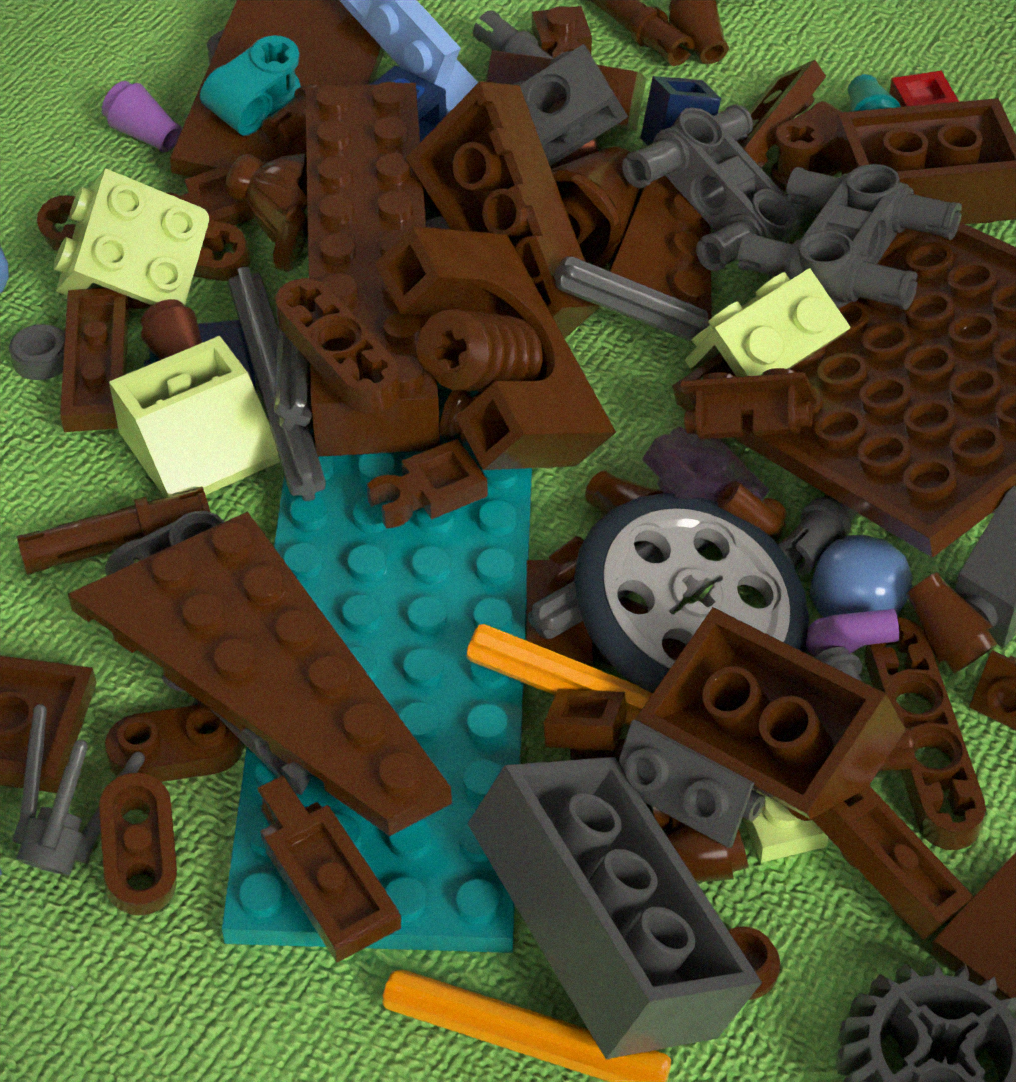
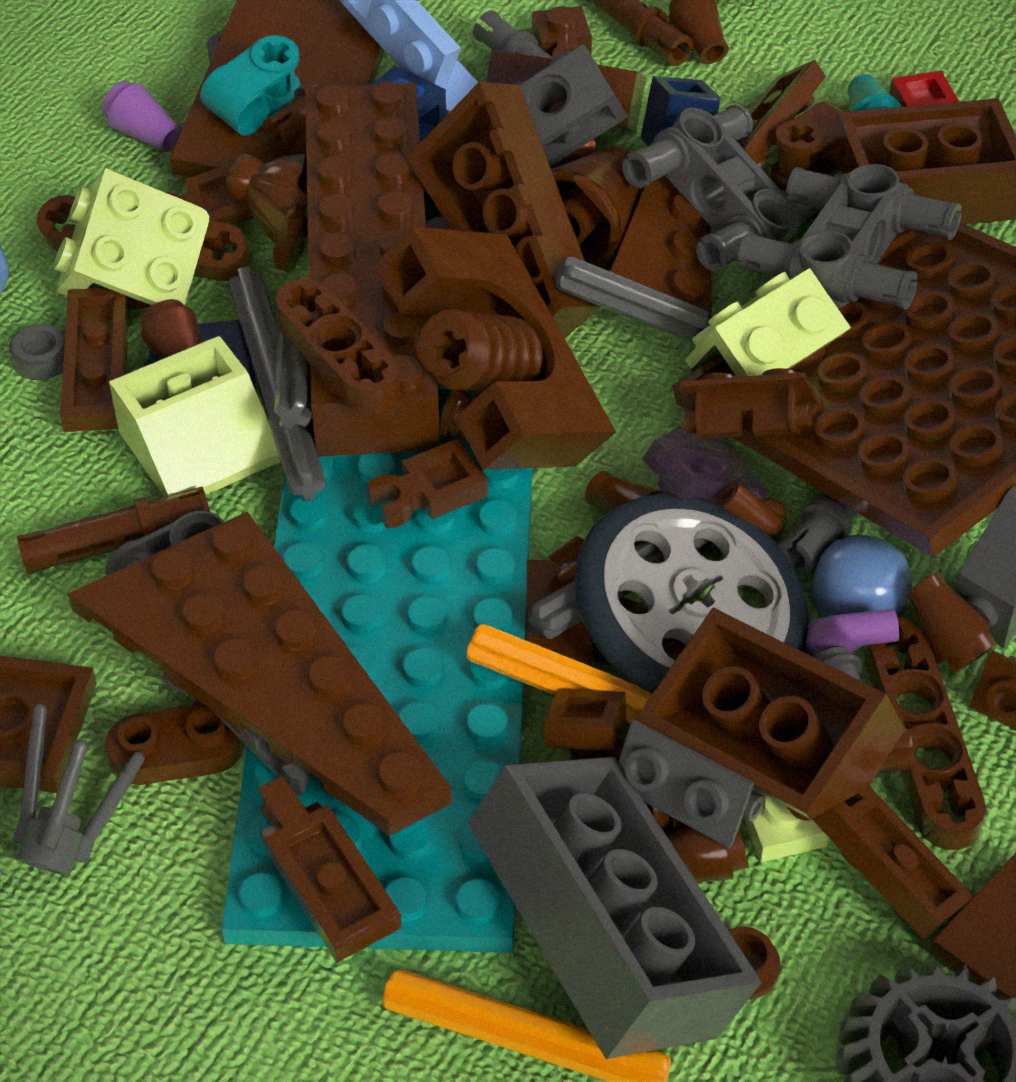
reddish brown plate [99,773,177,915] -> none

